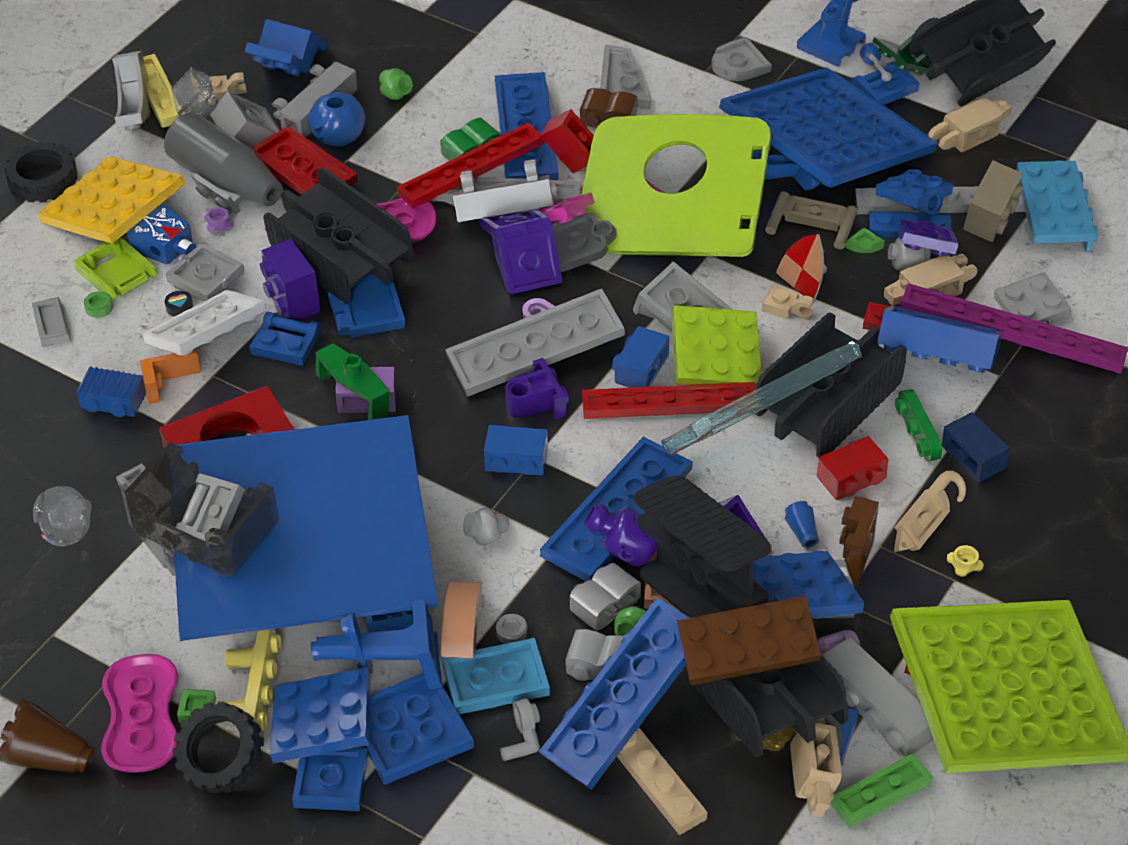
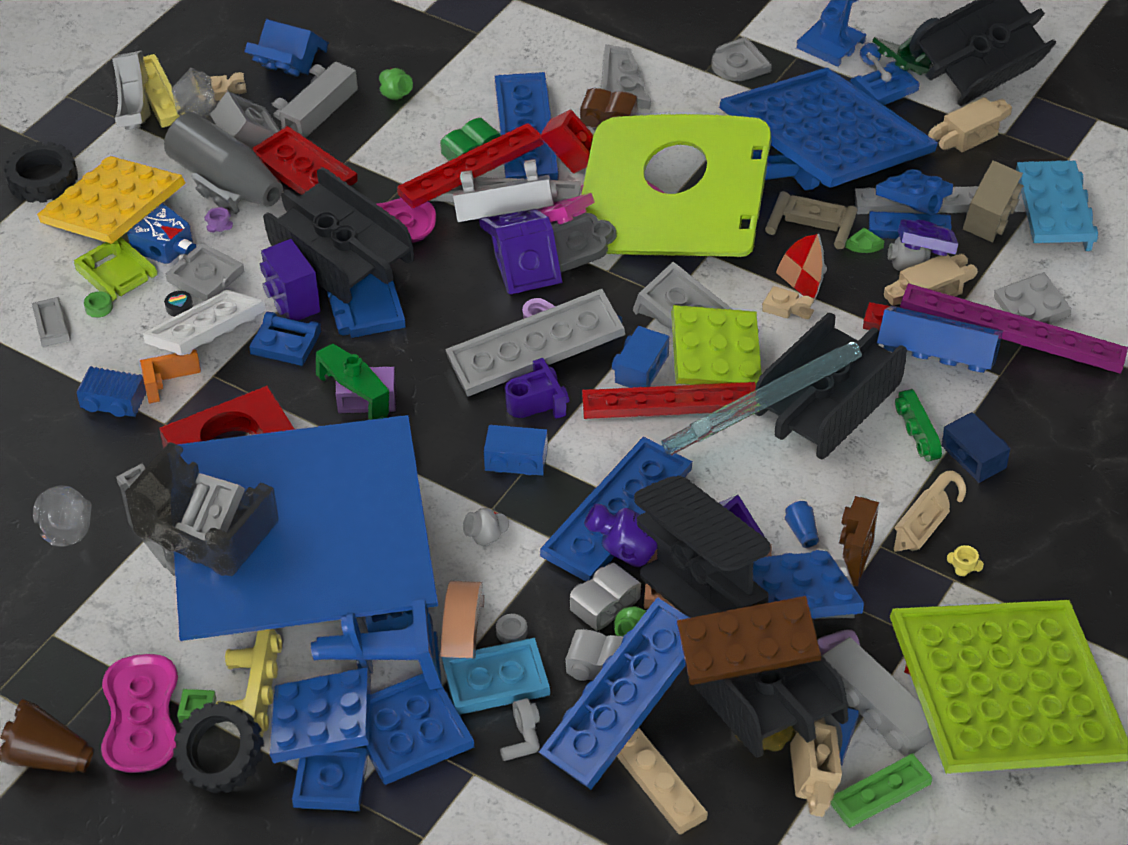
blue piece [308,92,366,147] -> none
red brick [817,436,889,500] -> none

